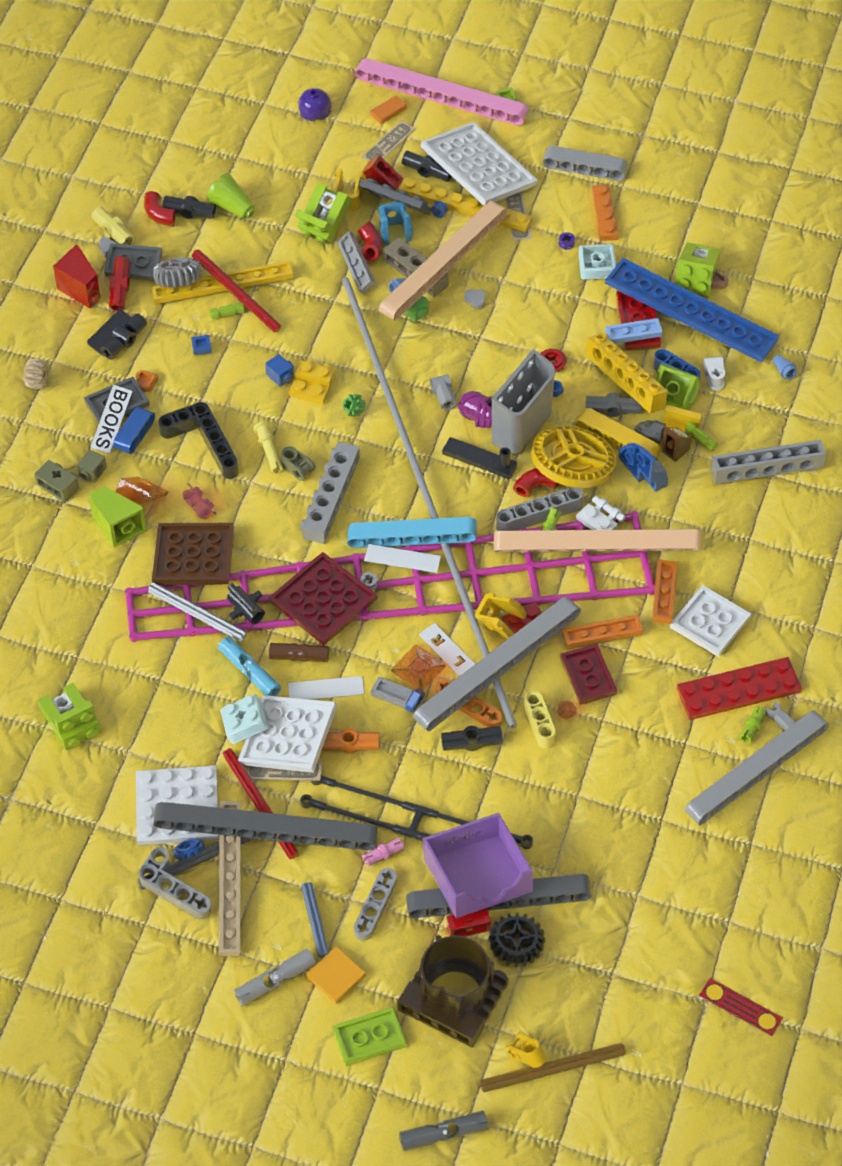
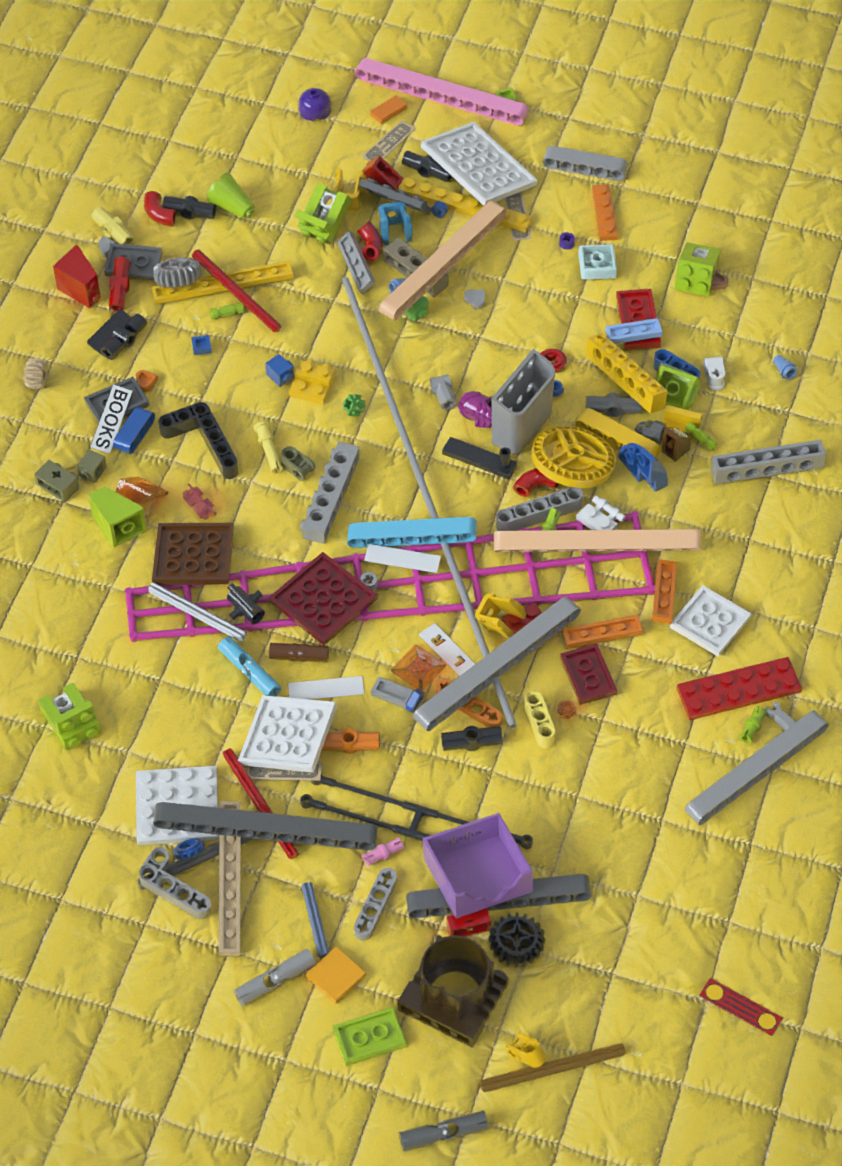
light aqua brick [221,694,268,744] -> none
blue plate [605,258,779,363] -> none

